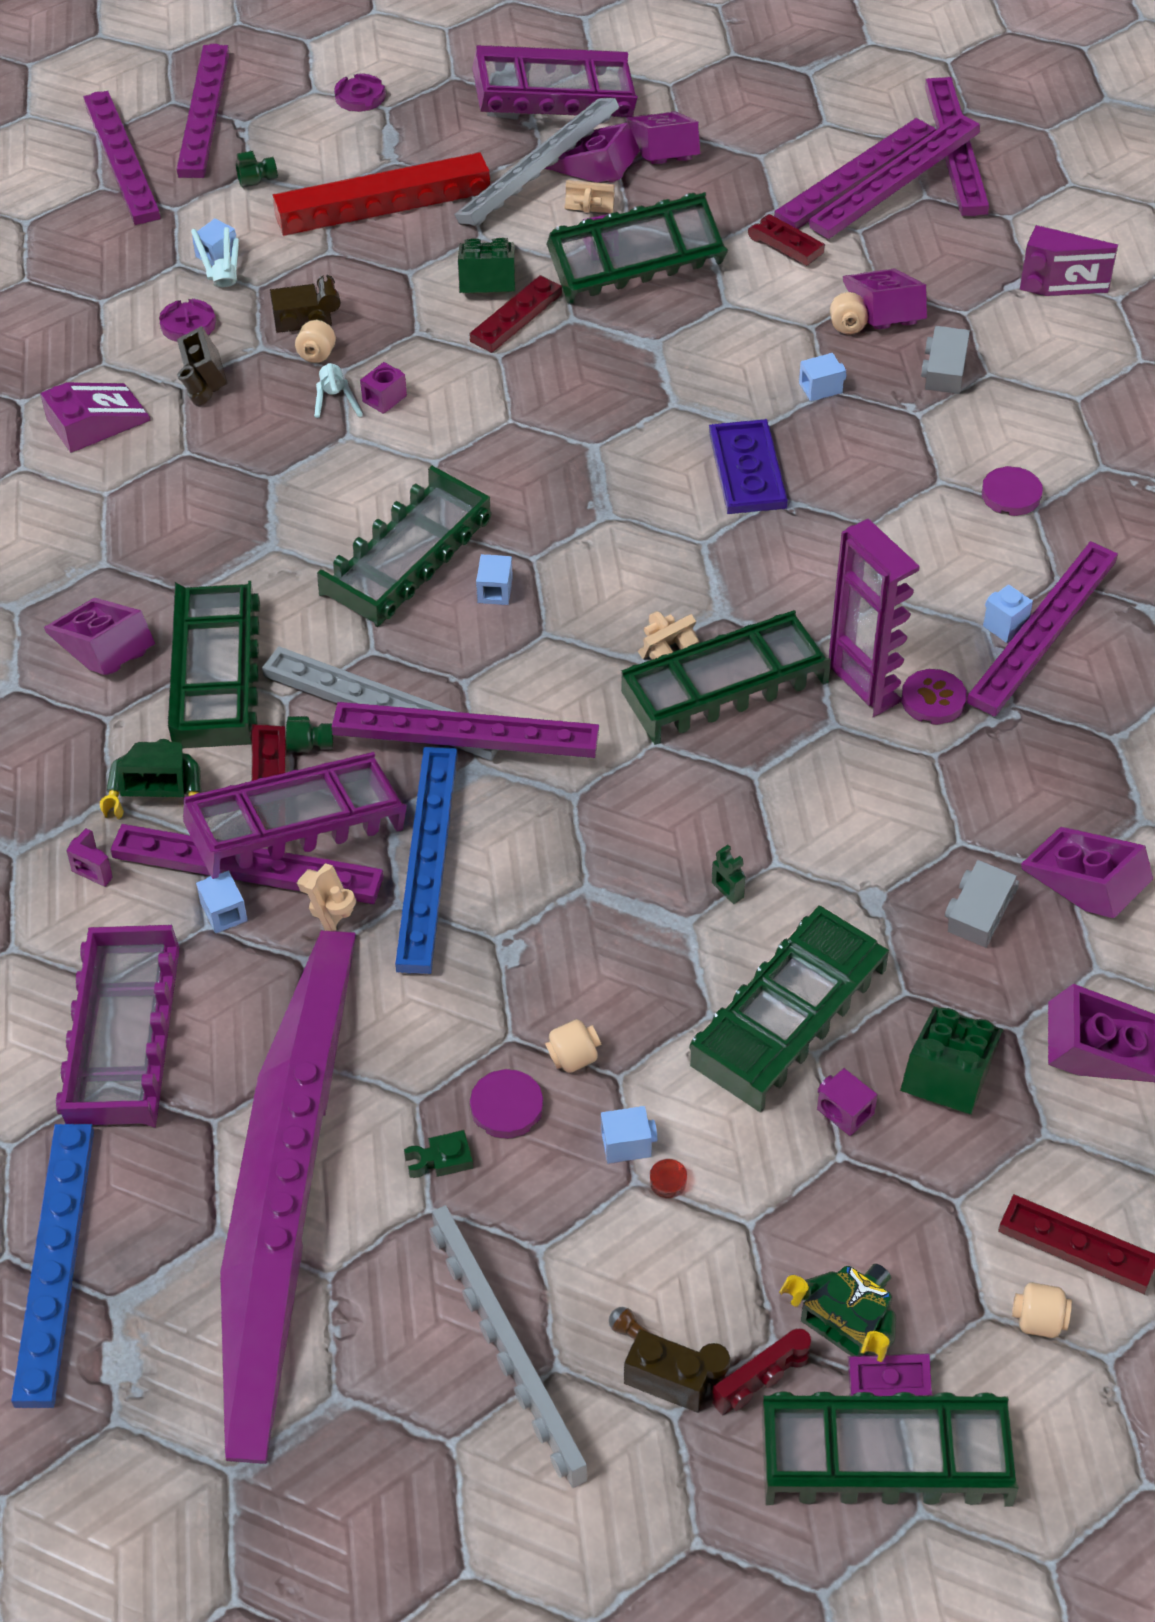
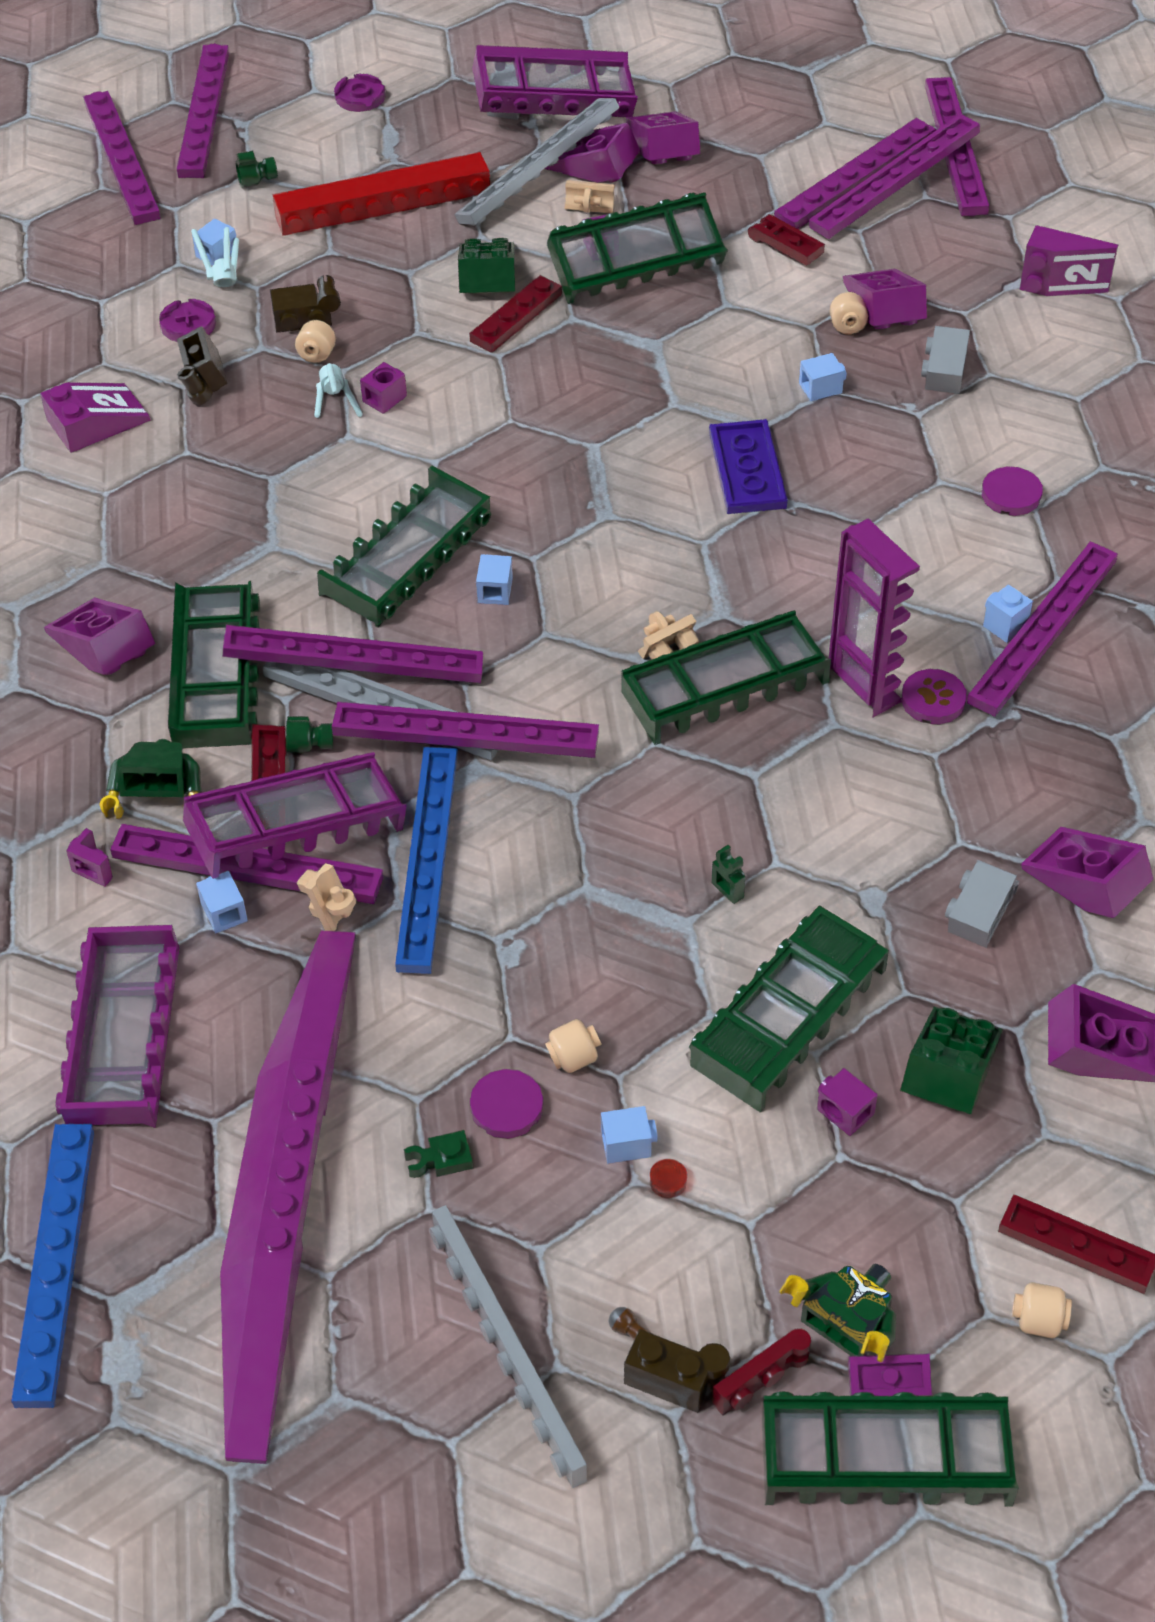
none -> magenta plate [222,625,483,683]

